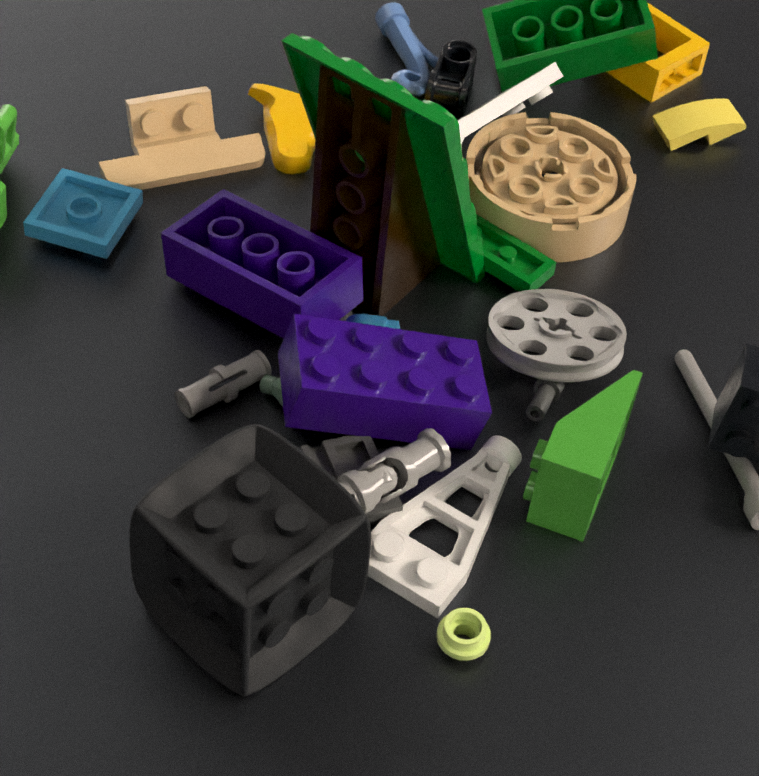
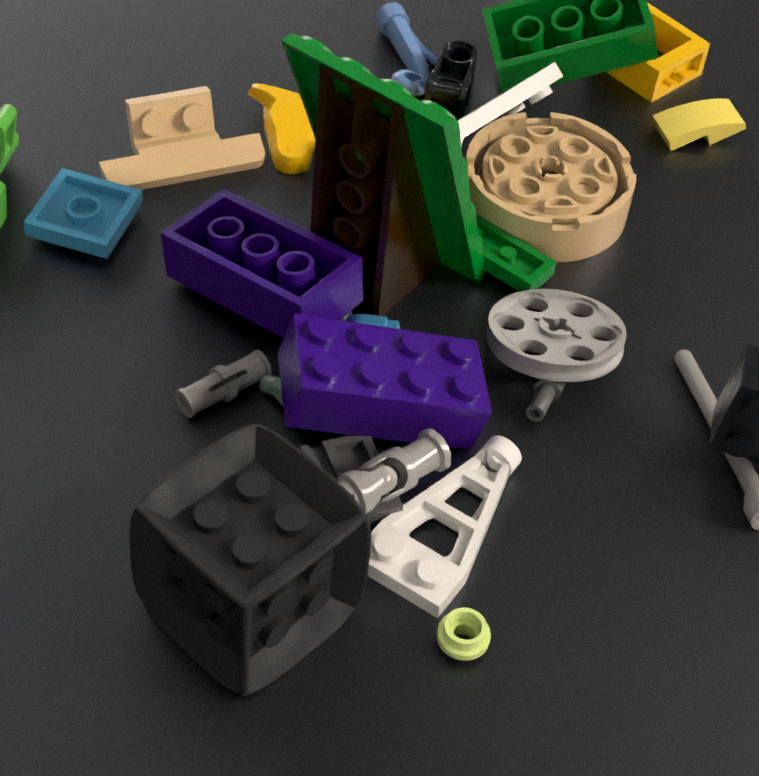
bright green slope [523,370,643,542] -> none

